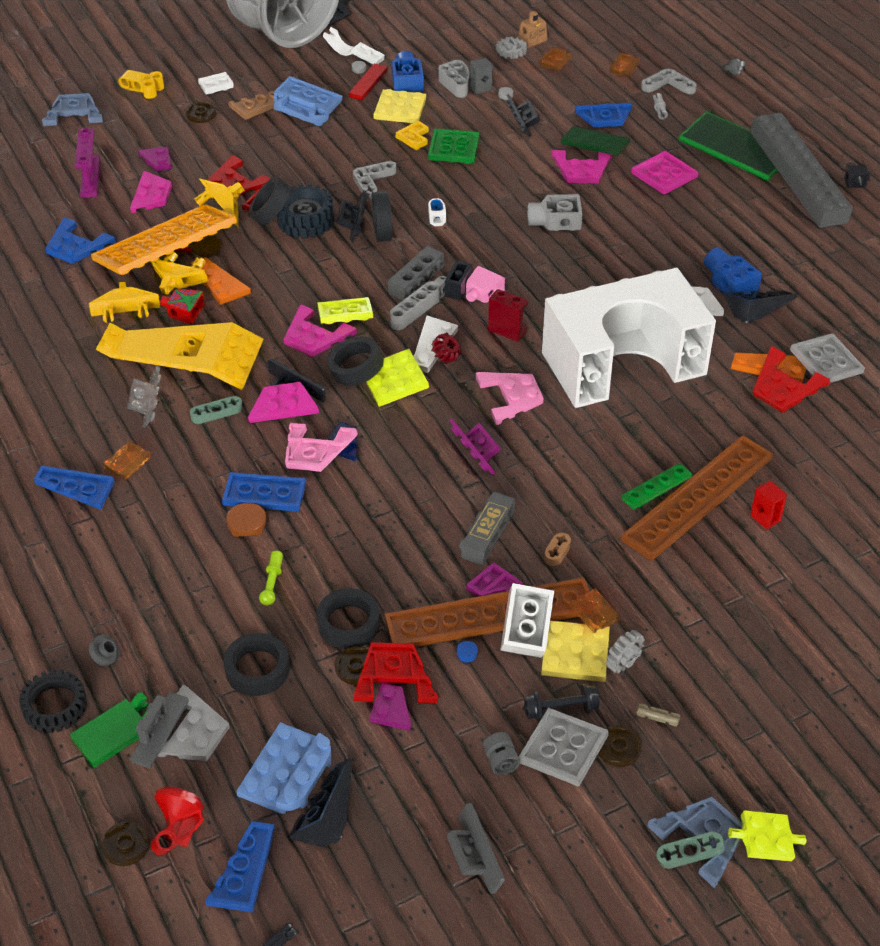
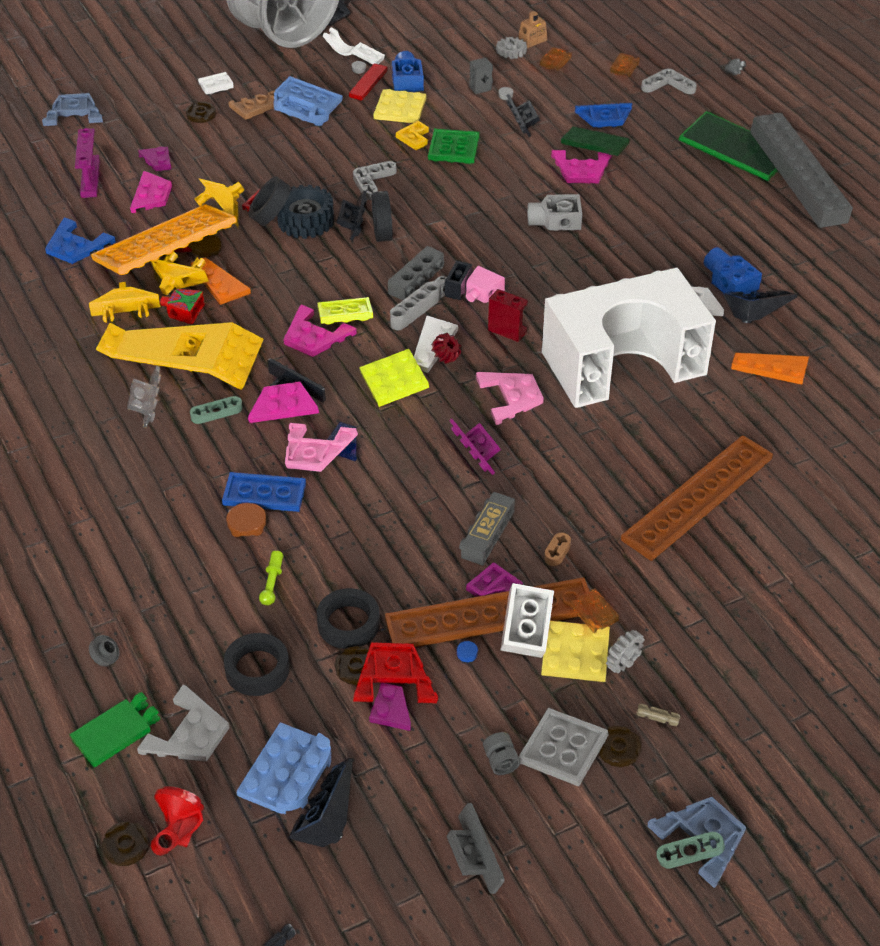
black tyre [19,669,87,733] -> none
blue wing [34,465,115,510] -> none
clear orange plate [104,441,151,480] -> none
yellow piece [118,70,164,99] -> none
dark grey bracket [130,692,189,768] -> none
blue wing [205,821,275,913] -> none
red wing [207,155,270,196] -> none
black tyre [327,336,384,386] -> none
white rock [428,198,446,226] -> none
light grey beam [439,60,470,98] -> none
black piece [522,684,600,721] -> none
green bracket [621,463,692,509] -> none
dark pink plate [631,151,698,195] -> none
light grey pin [653,93,668,119] -> none
neon yellow plate [728,811,806,861] -> none
red brick [750,481,787,530] -> none
red wing [753,346,830,413] -> none
light grey plate [790,333,865,383] -> none
black brick [844,165,870,188] -> none

